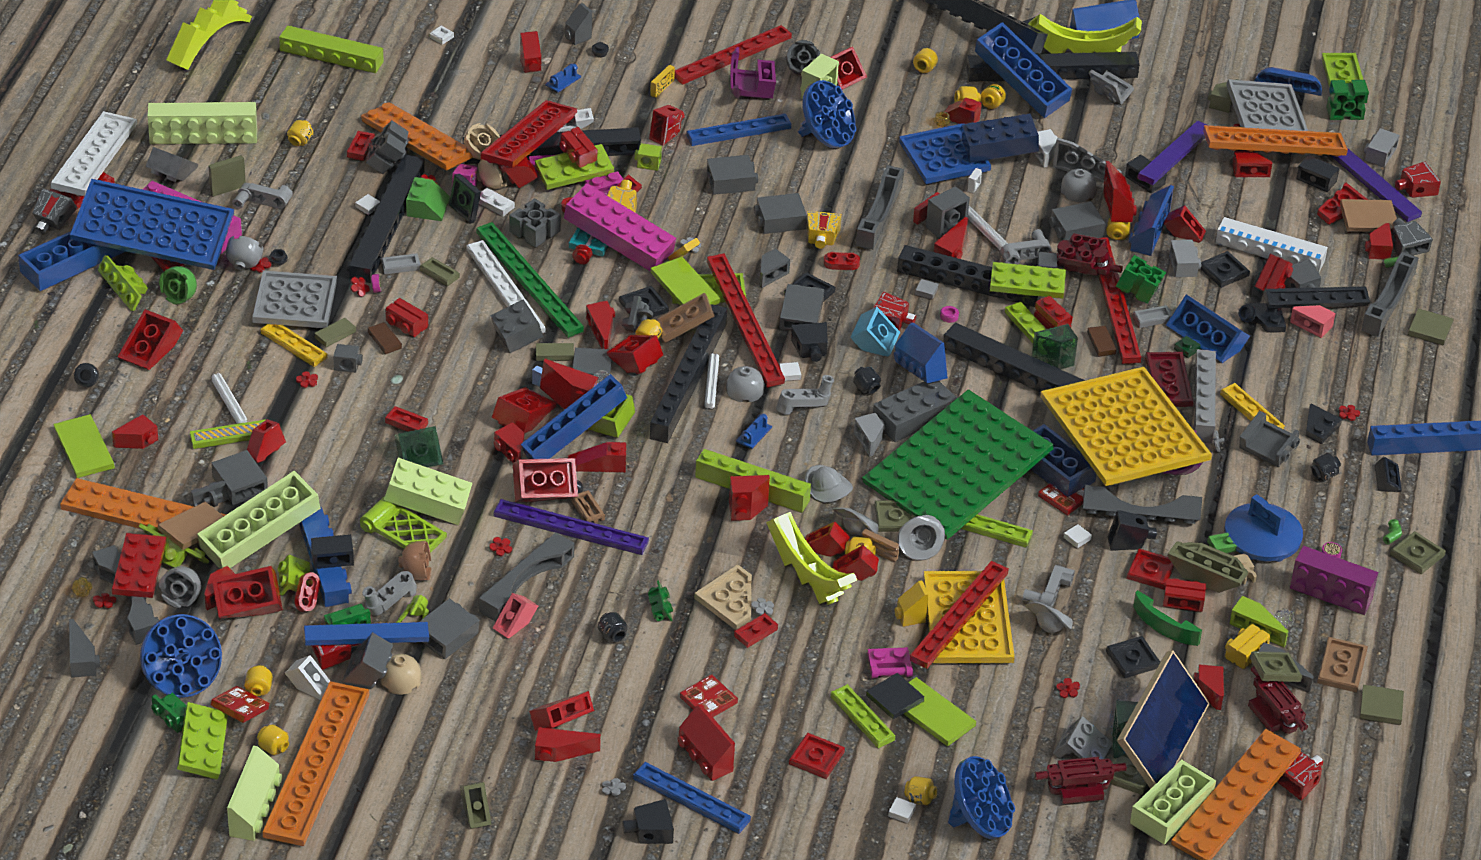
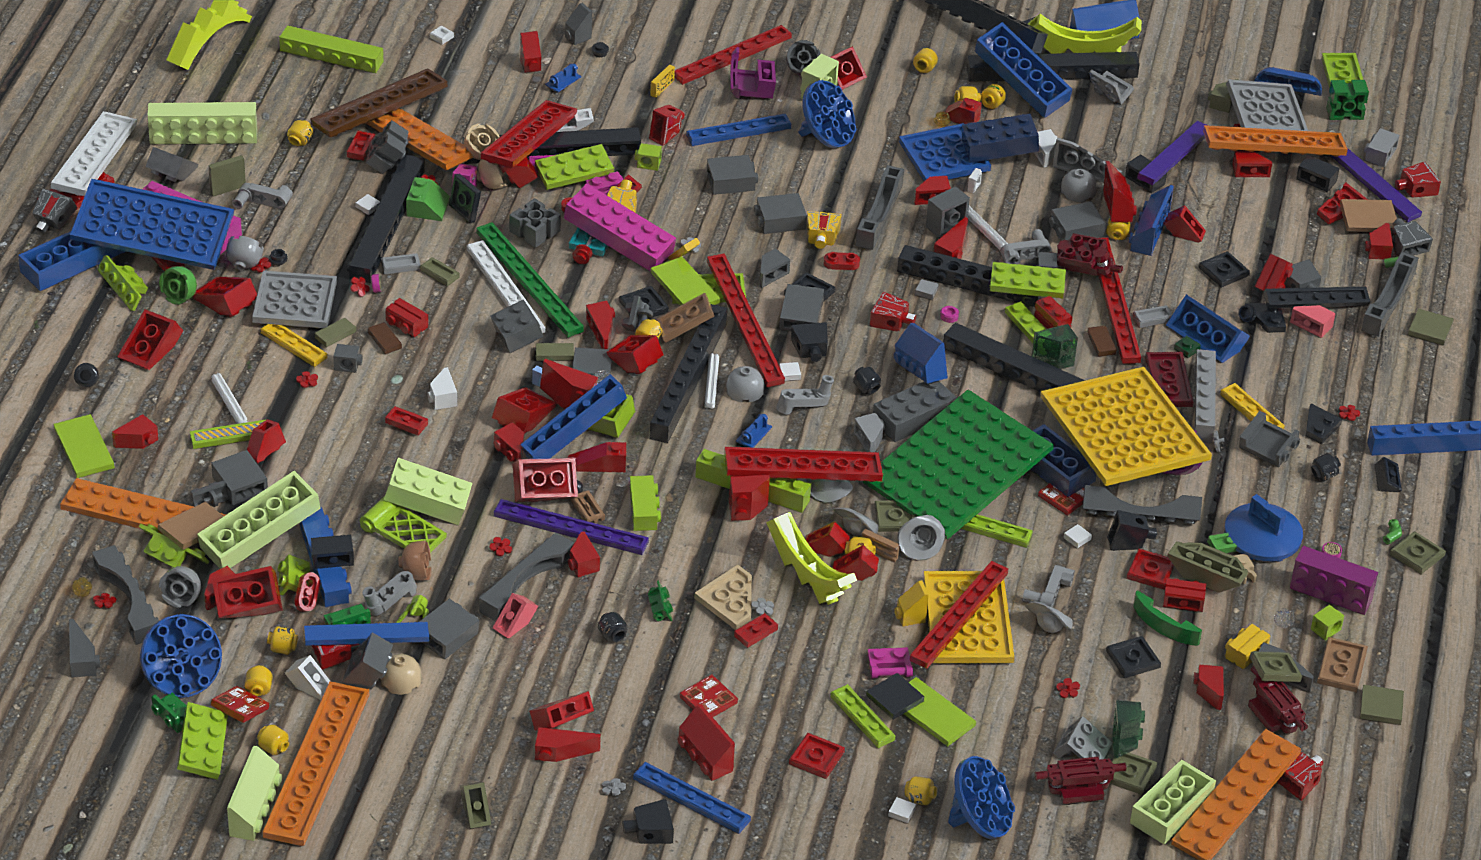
red plate [112,533,167,598] -> none
clear green slope [394,426,444,467] -> none
white plate [479,188,515,216] -> none
red brick [559,127,598,168] -> none
medium azure slope [850,307,900,357] -> none
red plate [913,192,940,225] -> none
green brick [1116,255,1166,304] -> none
clear blue door [1117,650,1209,789] -> none
light grey brick [1169,240,1201,277] -> none
white brick [1216,217,1328,273] -> none
lime slope [1230,596,1288,647] -> none
none -> red slope [192,277,257,317]
none -> yellow head [267,626,298,655]
none -> reddish brown plate [310,68,448,137]
none -> white slope [427,367,457,410]
none -> red slope [568,531,600,577]
none -> lime brick [630,475,661,531]
none -> red plate [724,447,883,482]
none -> red slope [914,176,951,205]
none -> lime brick [1311,605,1344,641]

